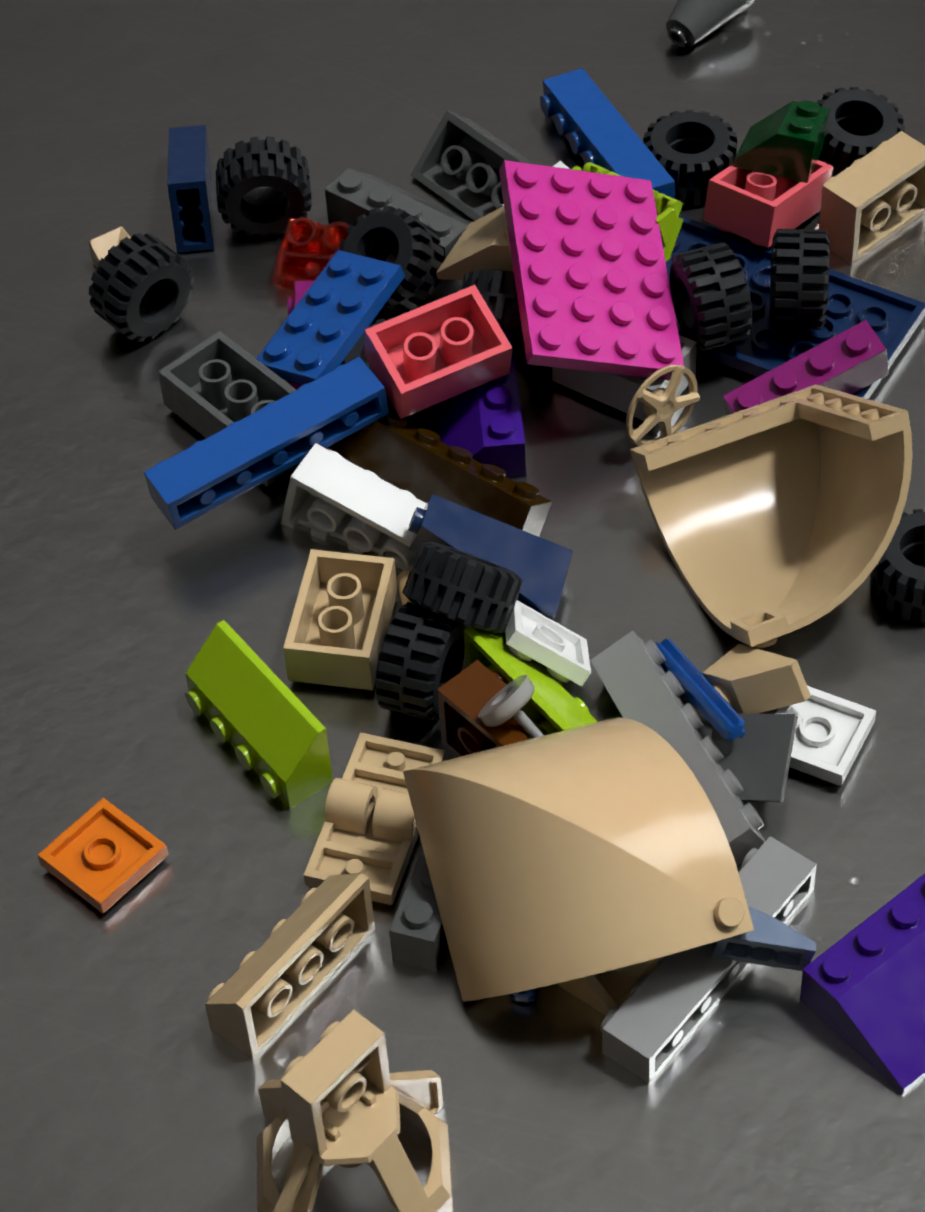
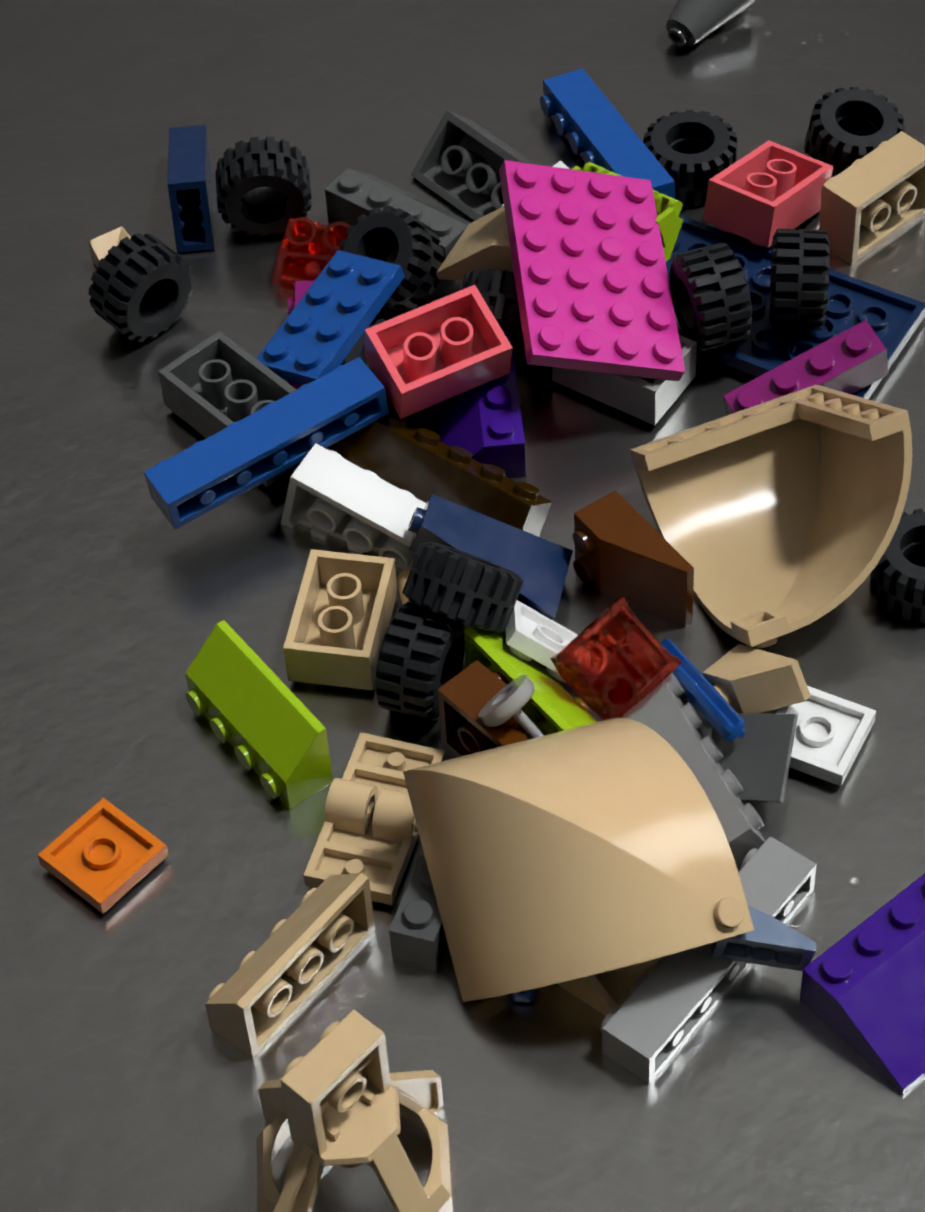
tan wheel [626,365,700,446] -> none
dark green slope [733,100,830,183] -> none
none -> clear red slope [550,596,682,720]
none -> reddish brown slope [573,490,694,627]

